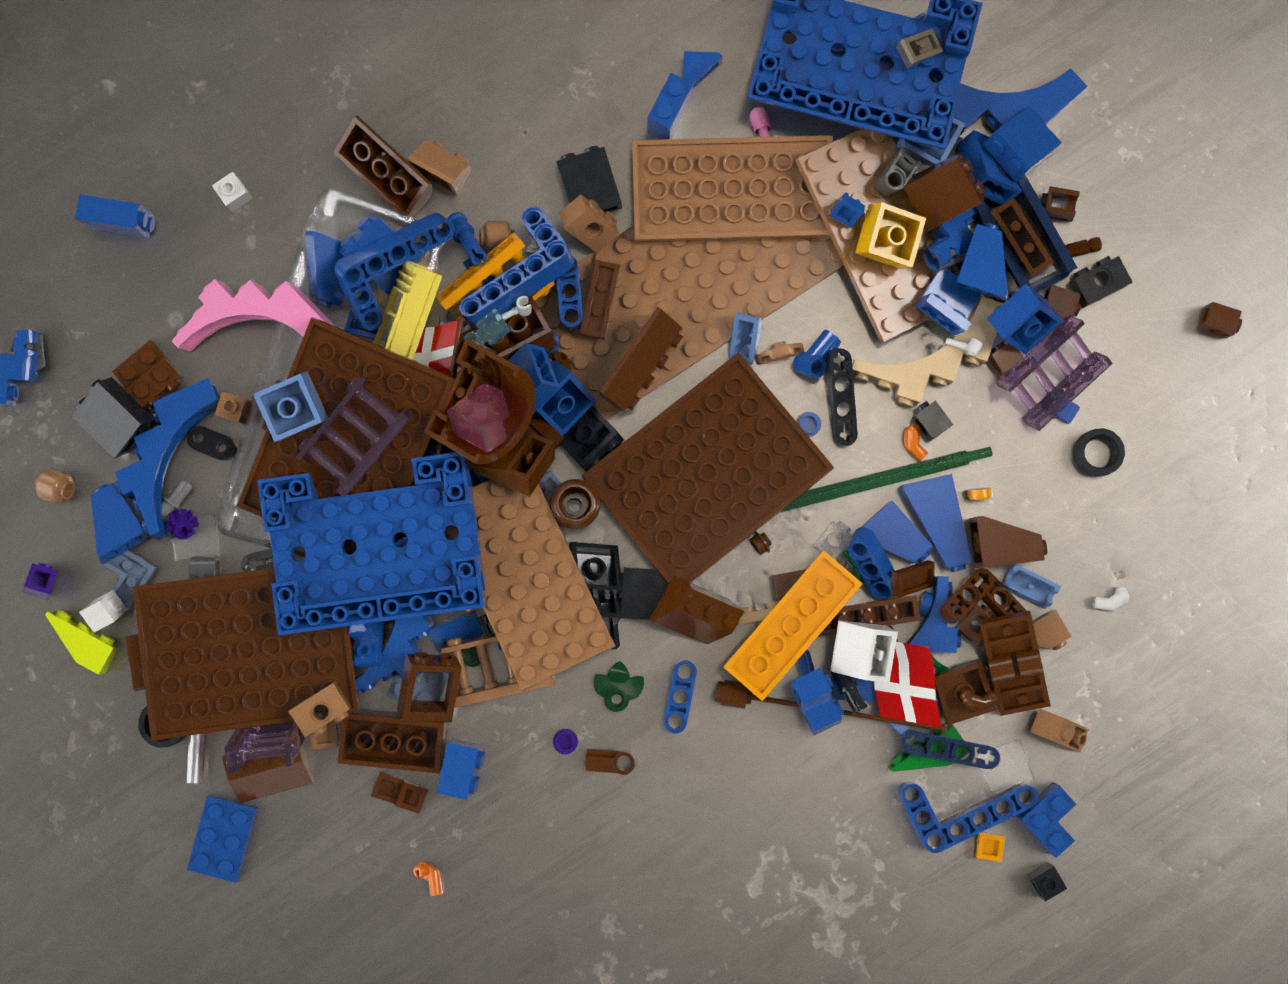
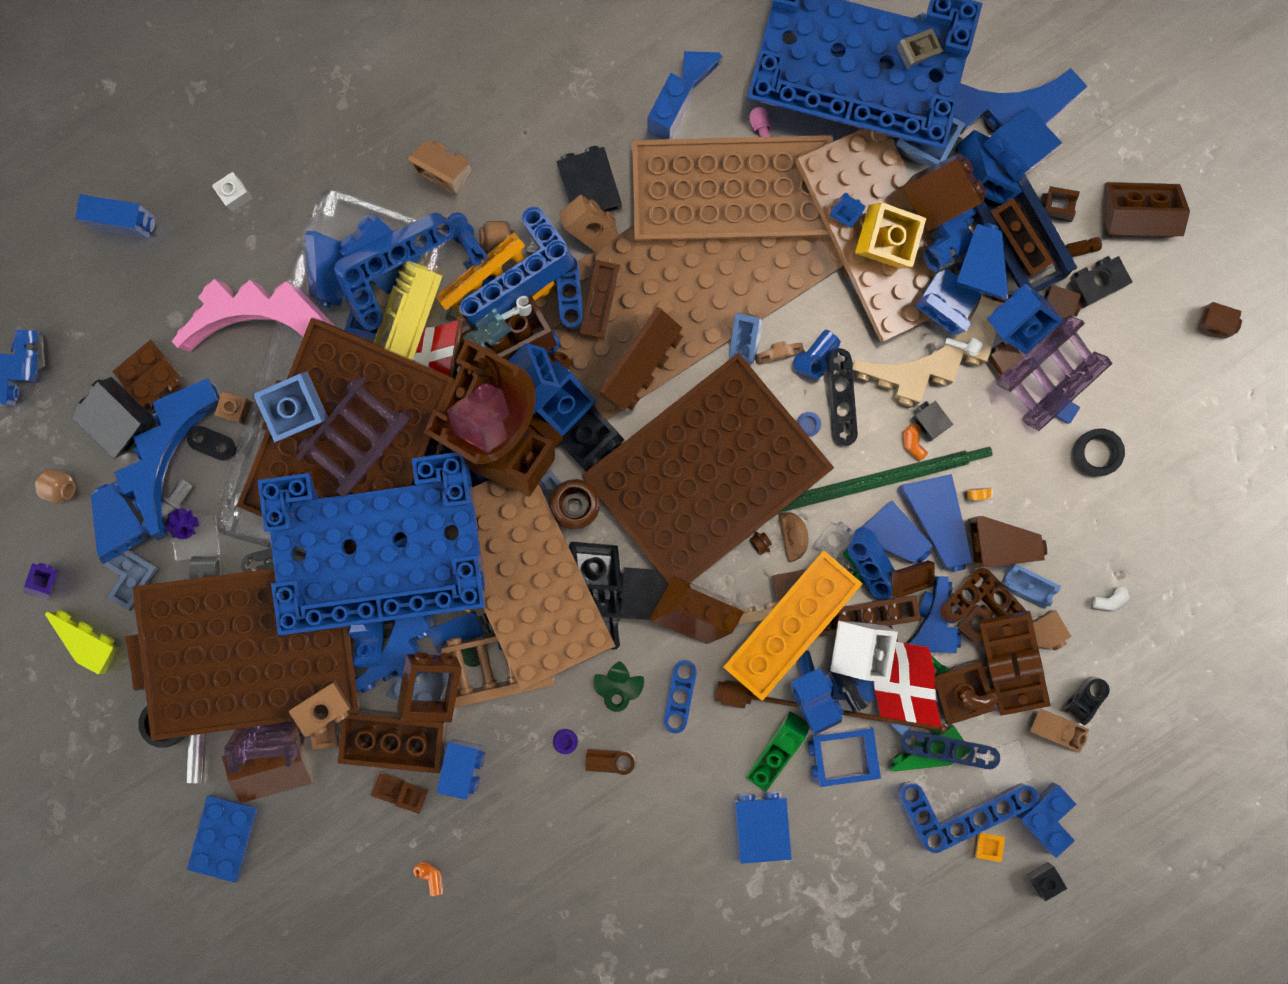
white brick [79,590,127,632] -> none
reddish brown slope [333,115,433,220] -> none
dark grey piece [876,147,922,197] -> none
none -> blue brick [734,792,792,864]
none -> green slope [745,711,810,792]
none -> medium nougat plate [779,512,809,562]
none -> blue window [808,726,881,787]
none -> black piece [1063,676,1110,726]
none -> reddish brown slope [1105,182,1190,238]

